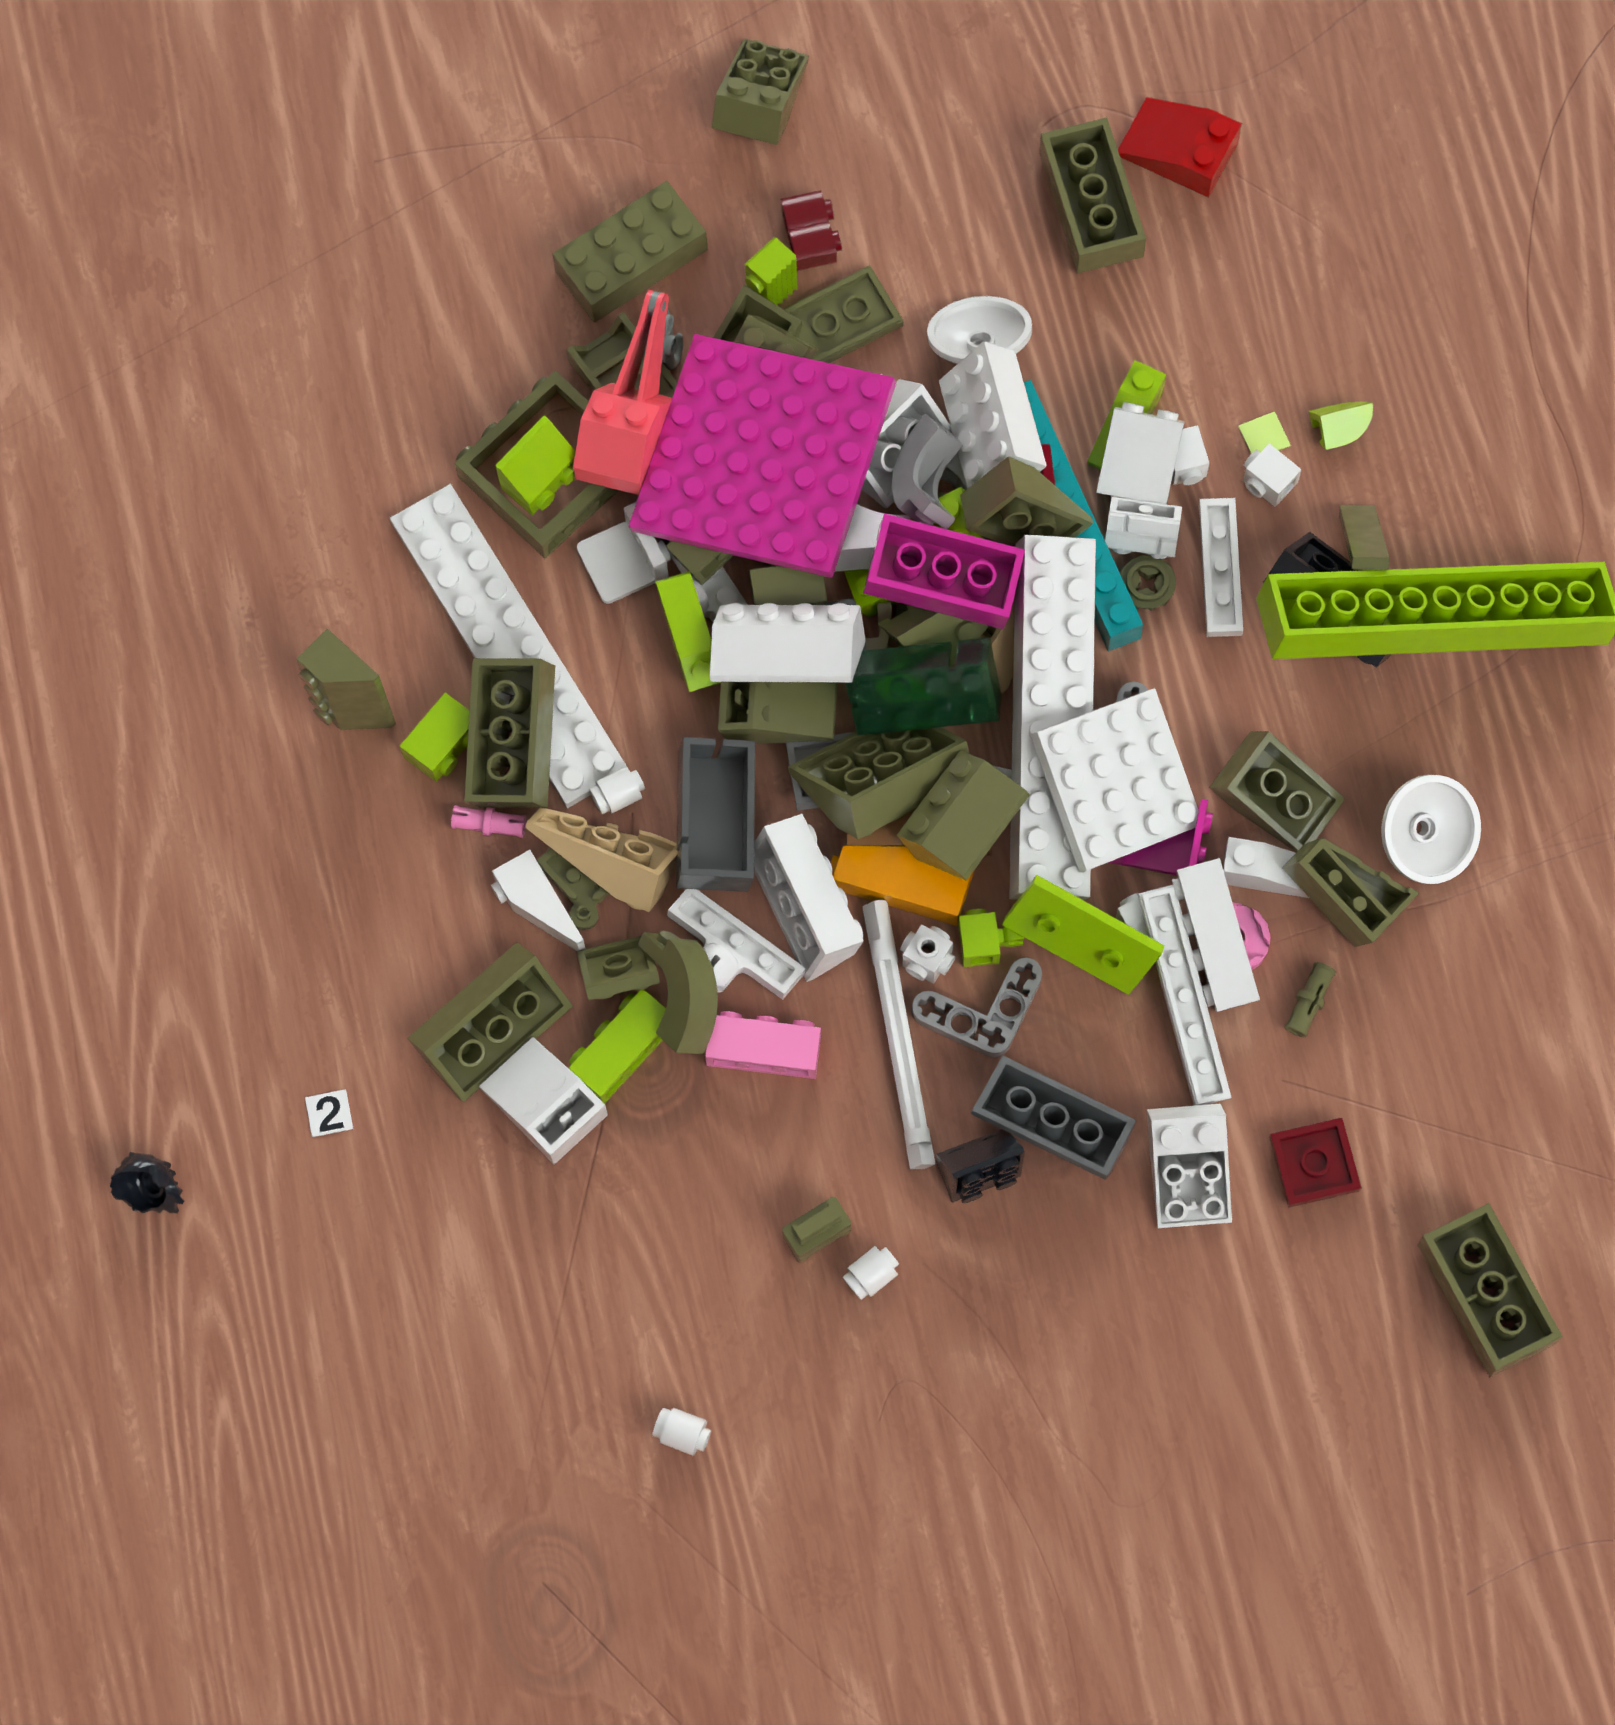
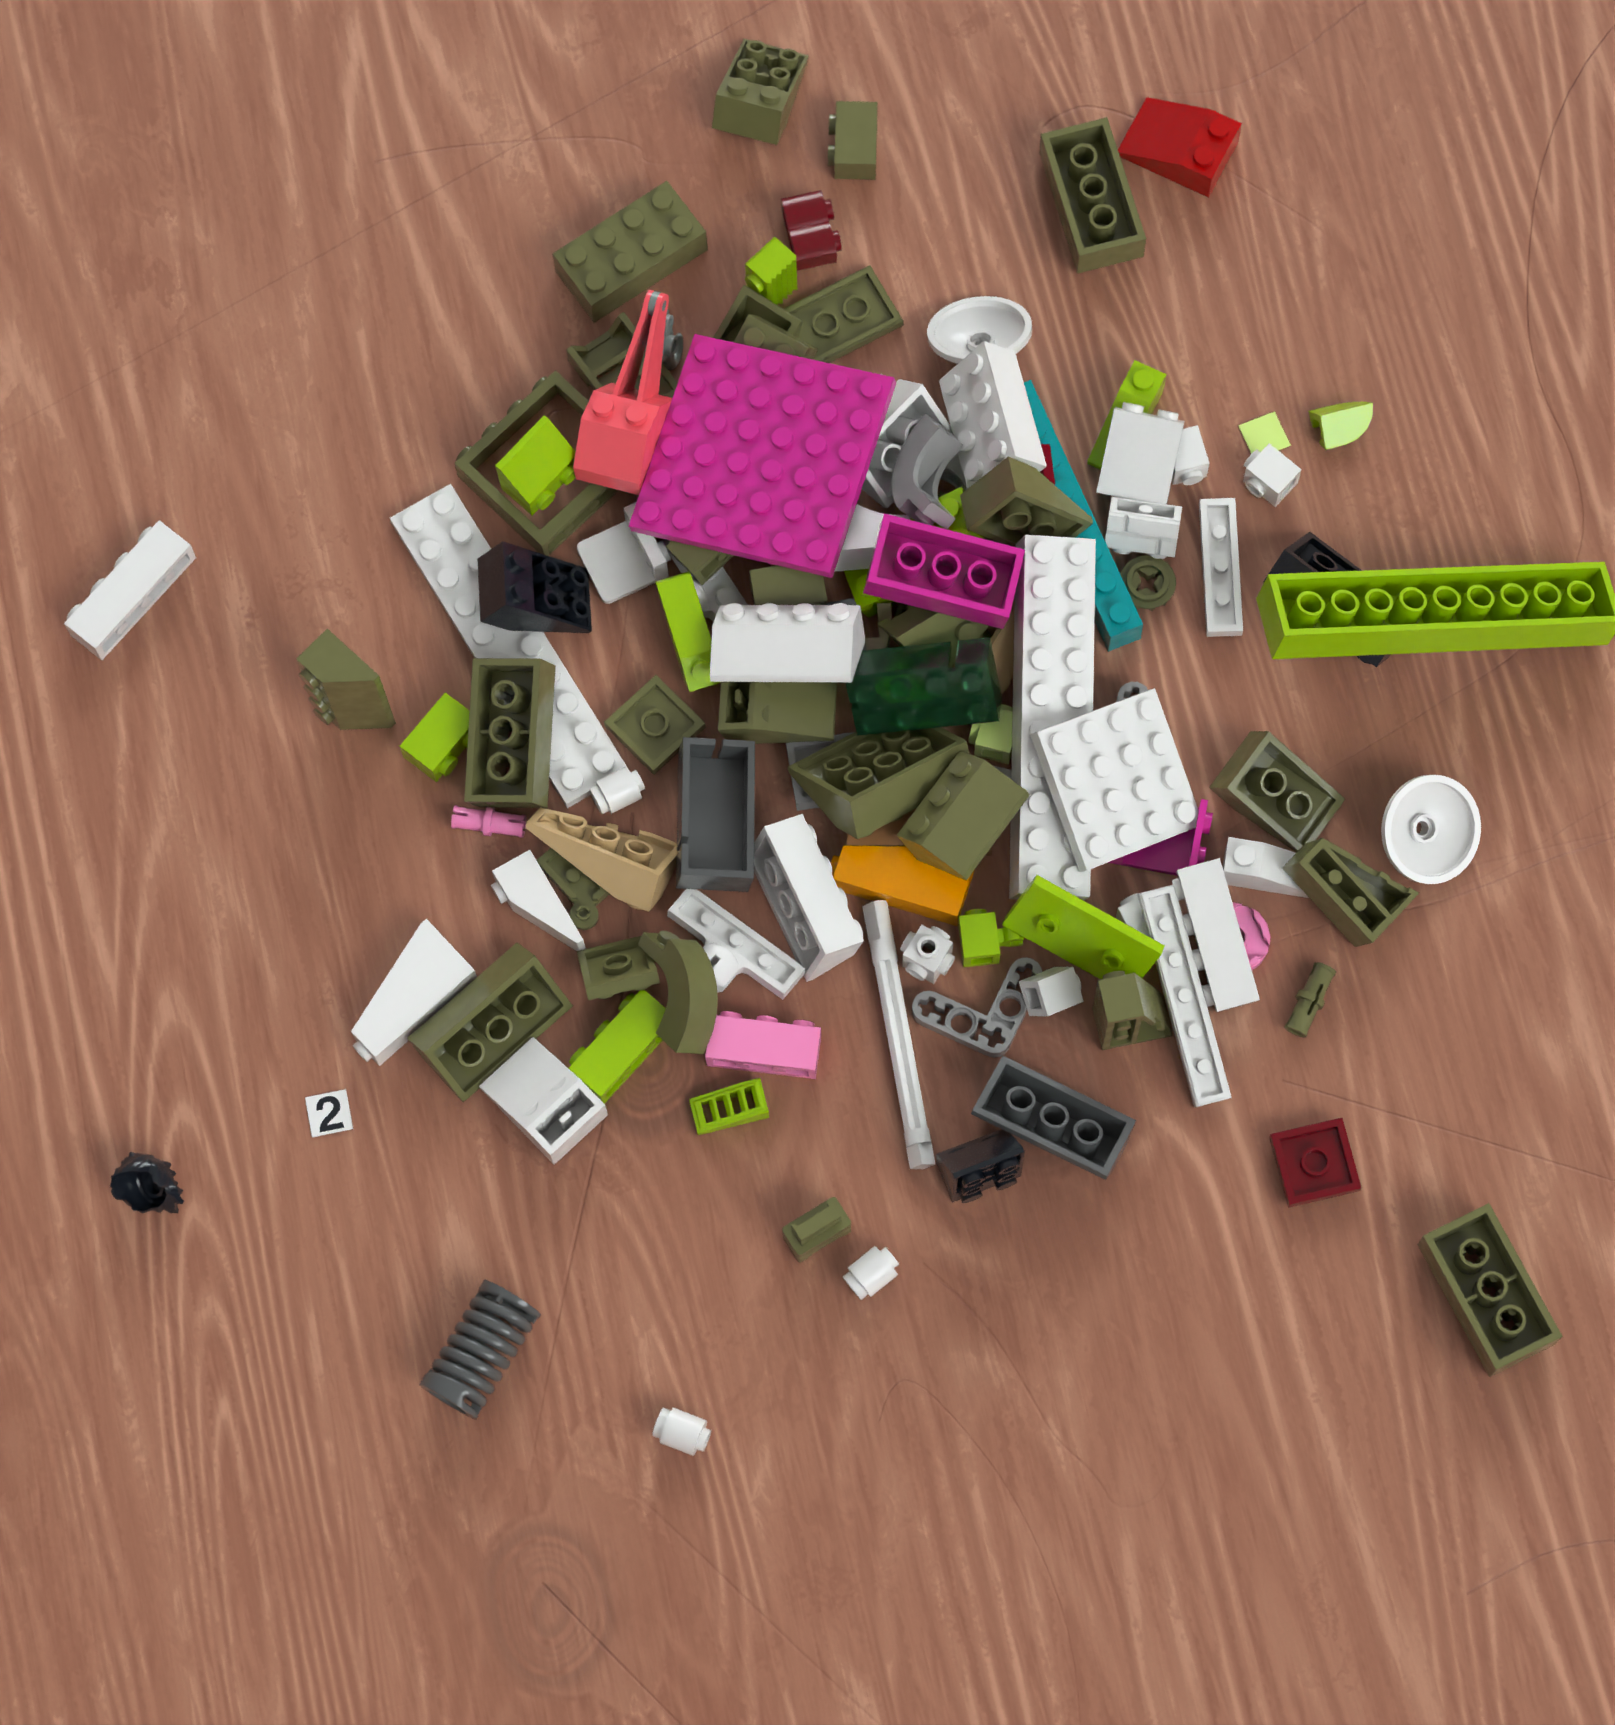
white slope [1147,1104,1232,1228] -> none
olive tile [1339,505,1389,570] -> none
none -> white brick [64,520,196,660]
none -> white slope [351,919,477,1066]
none -> dark grey piece [419,1280,541,1420]
none -> black slope [477,541,592,633]
none -> olive plate [604,675,706,775]
none -> lime slope [689,1078,769,1135]
none -> olive brick [828,101,878,180]
none -> yellowish green brick [968,704,1013,764]
none -> white brick [1019,967,1084,1016]
none -> olive wedge [1092,971,1173,1050]

